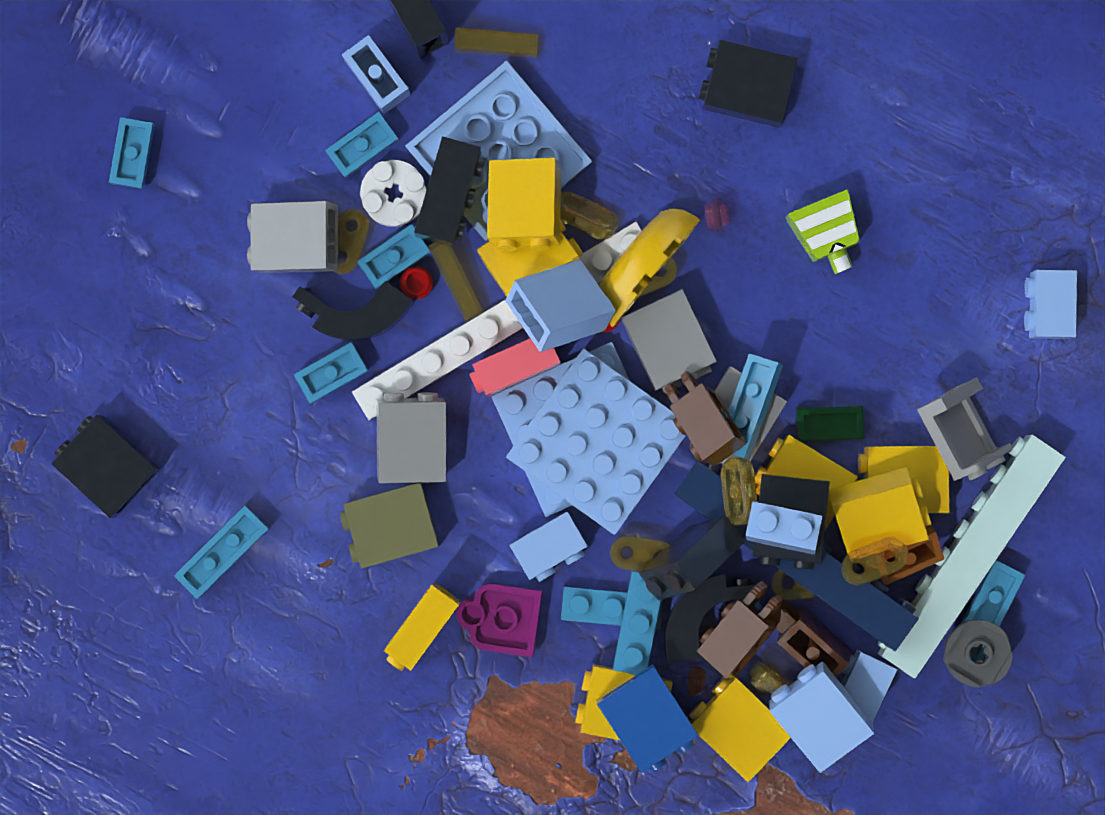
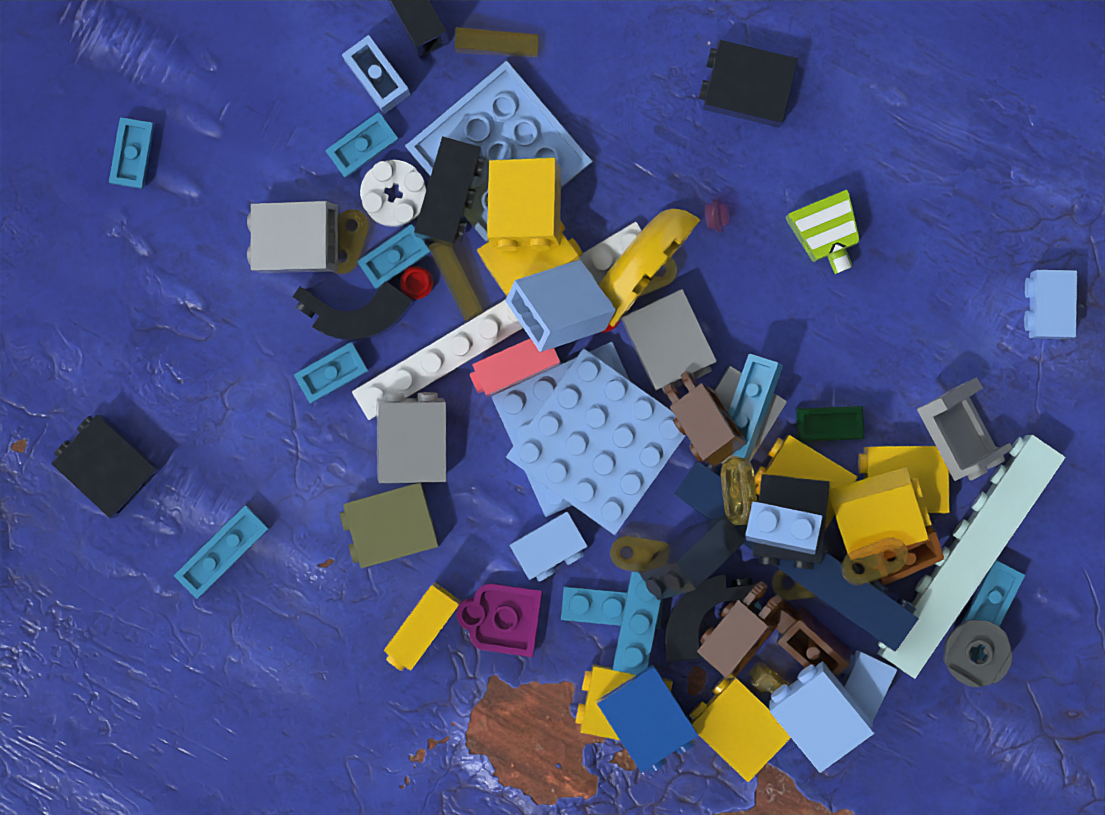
clear yellow plate [560,192,619,239] -> none

